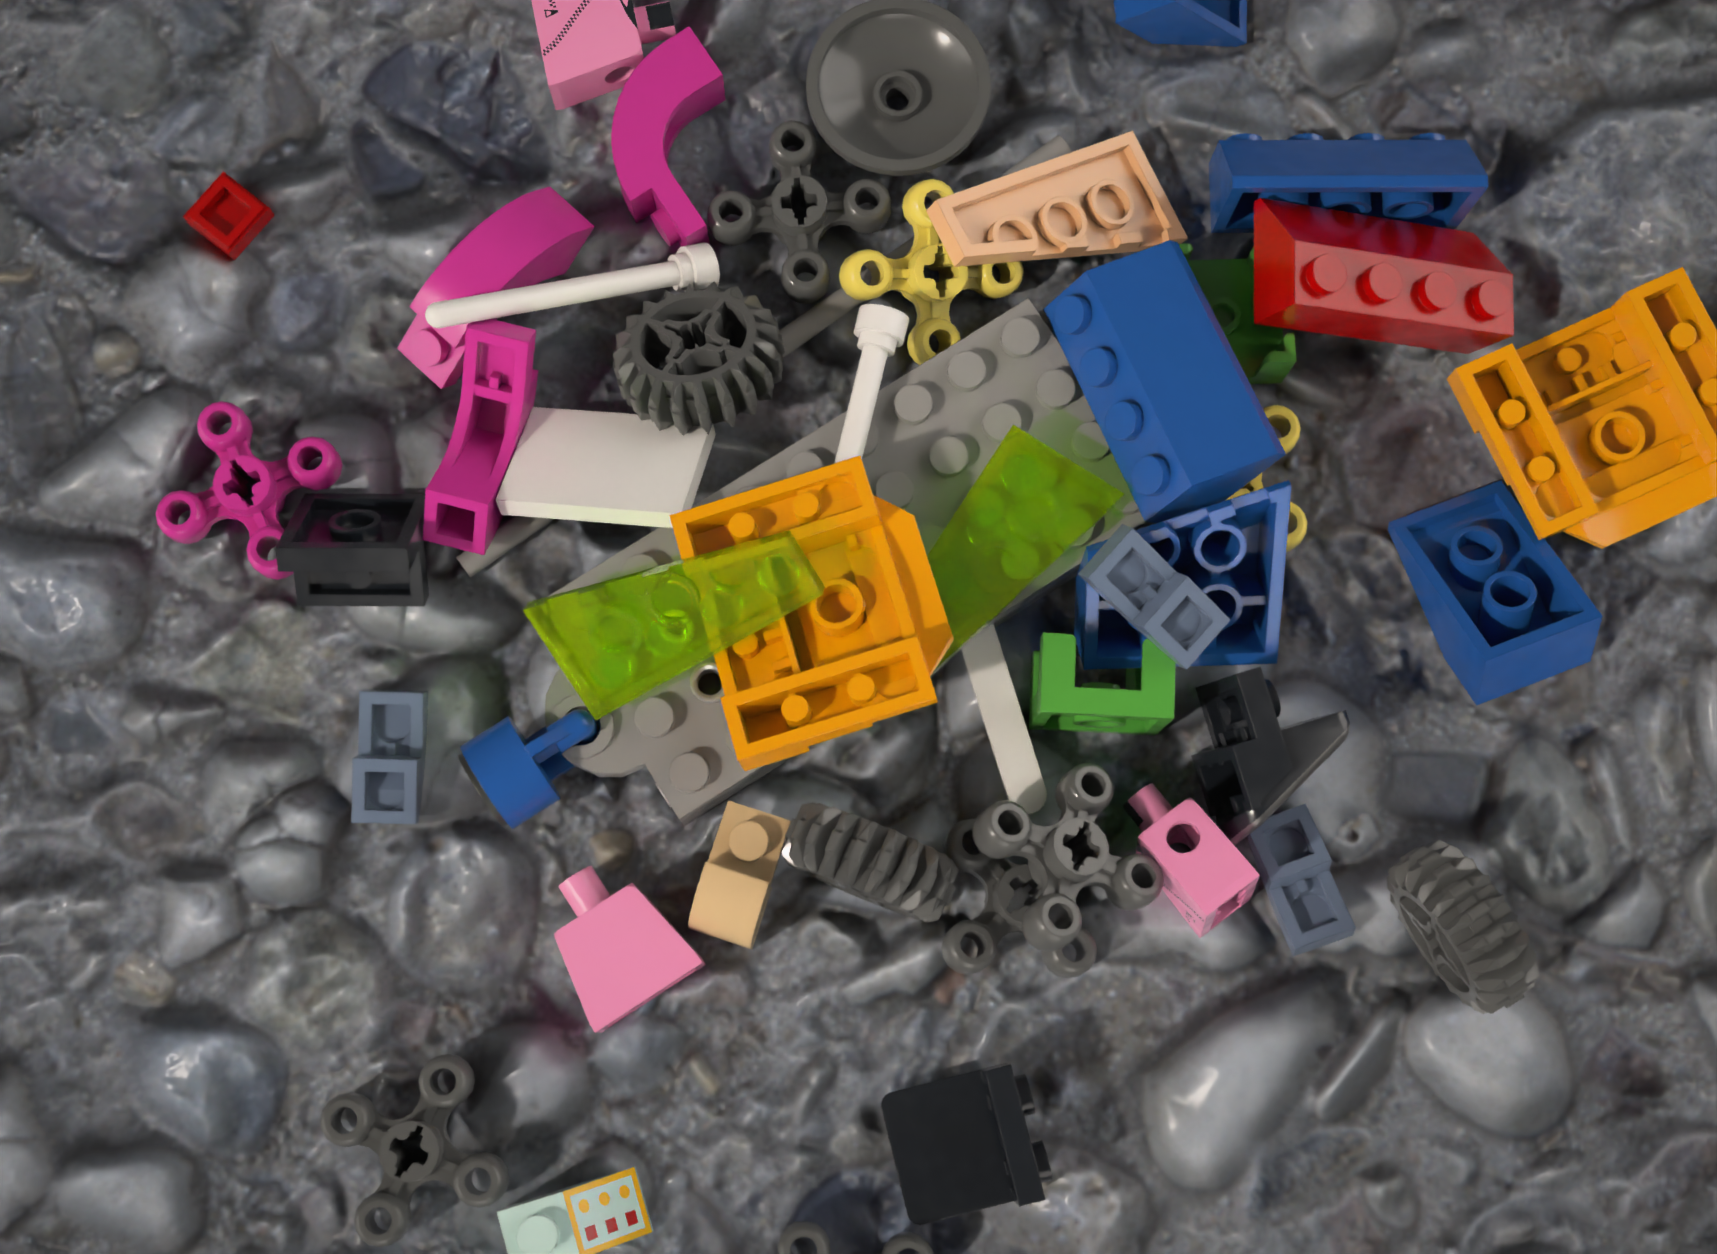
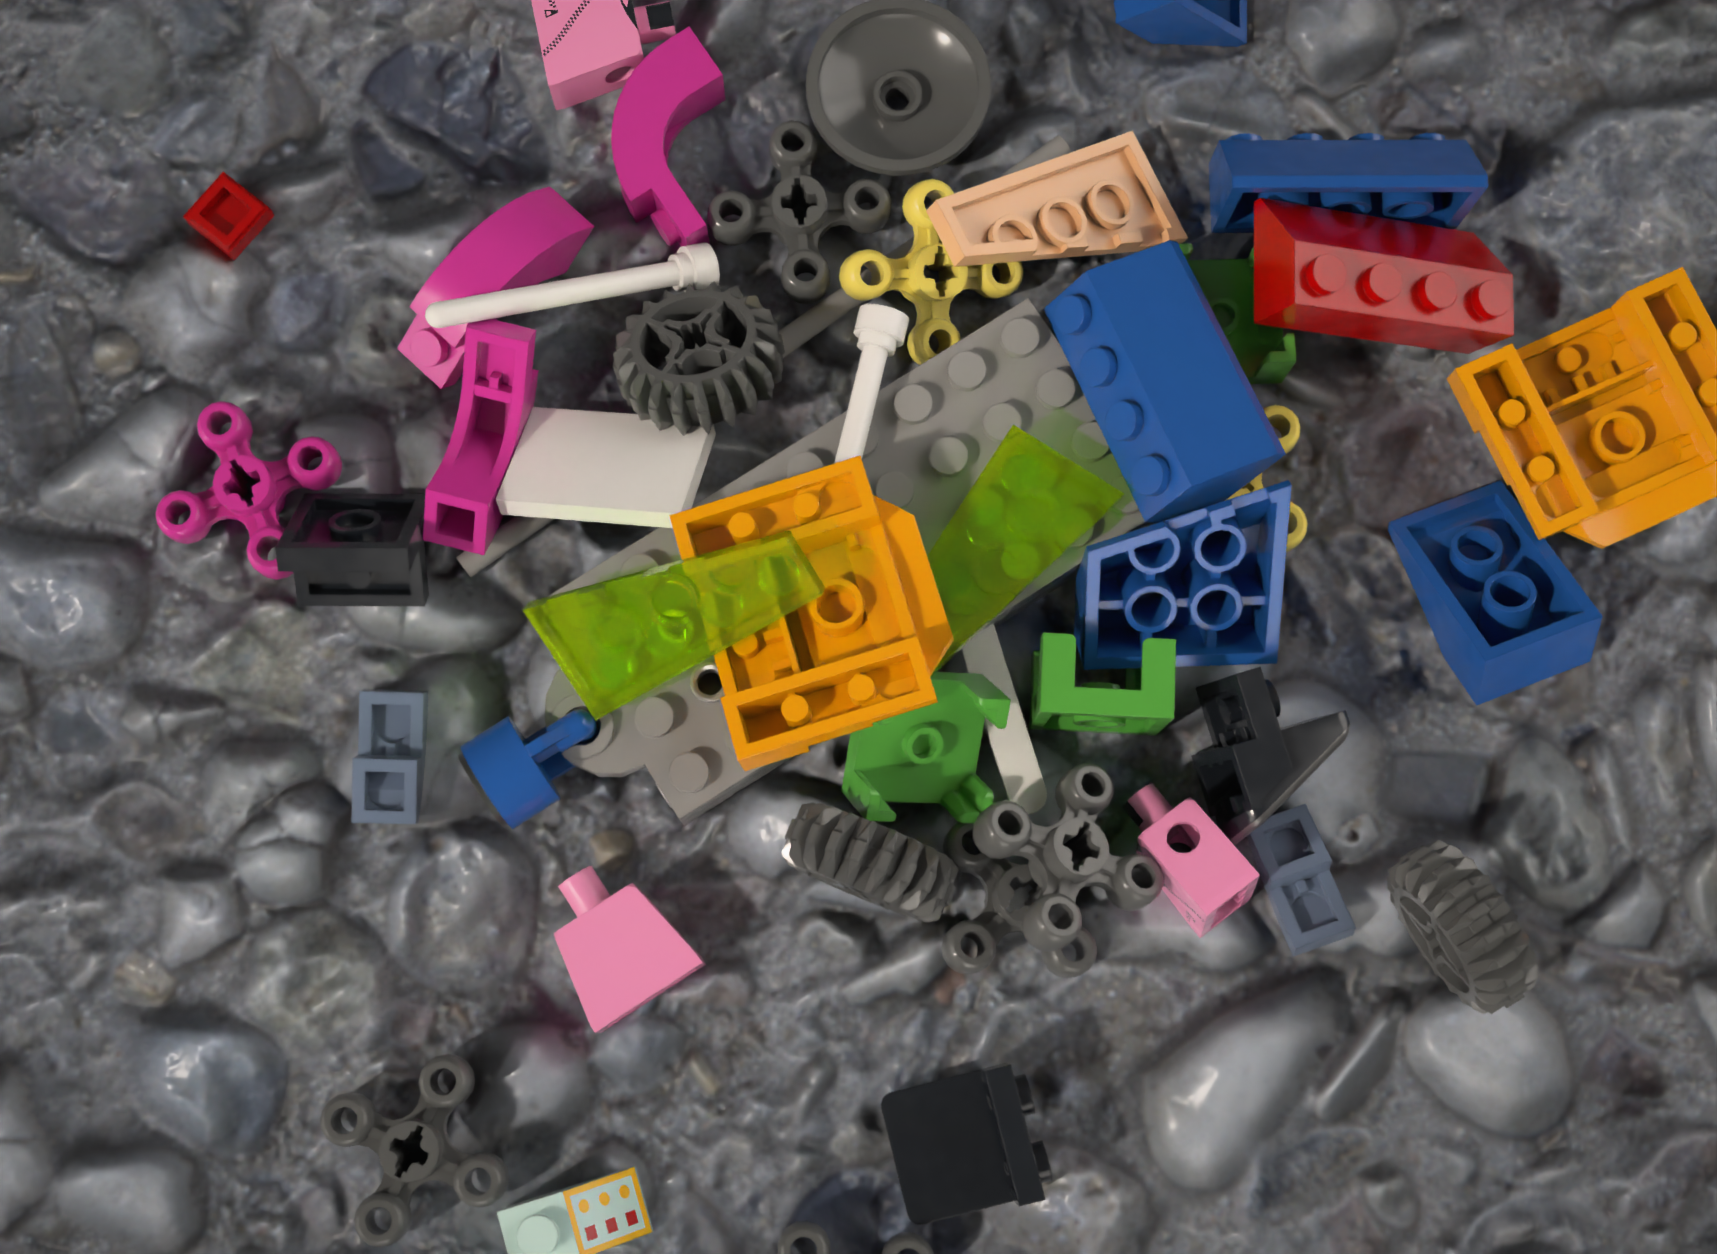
tan brick [688,800,791,950] -> none
sand blue slope [1078,524,1230,670] -> none
none -> bright green panel [841,672,1011,823]

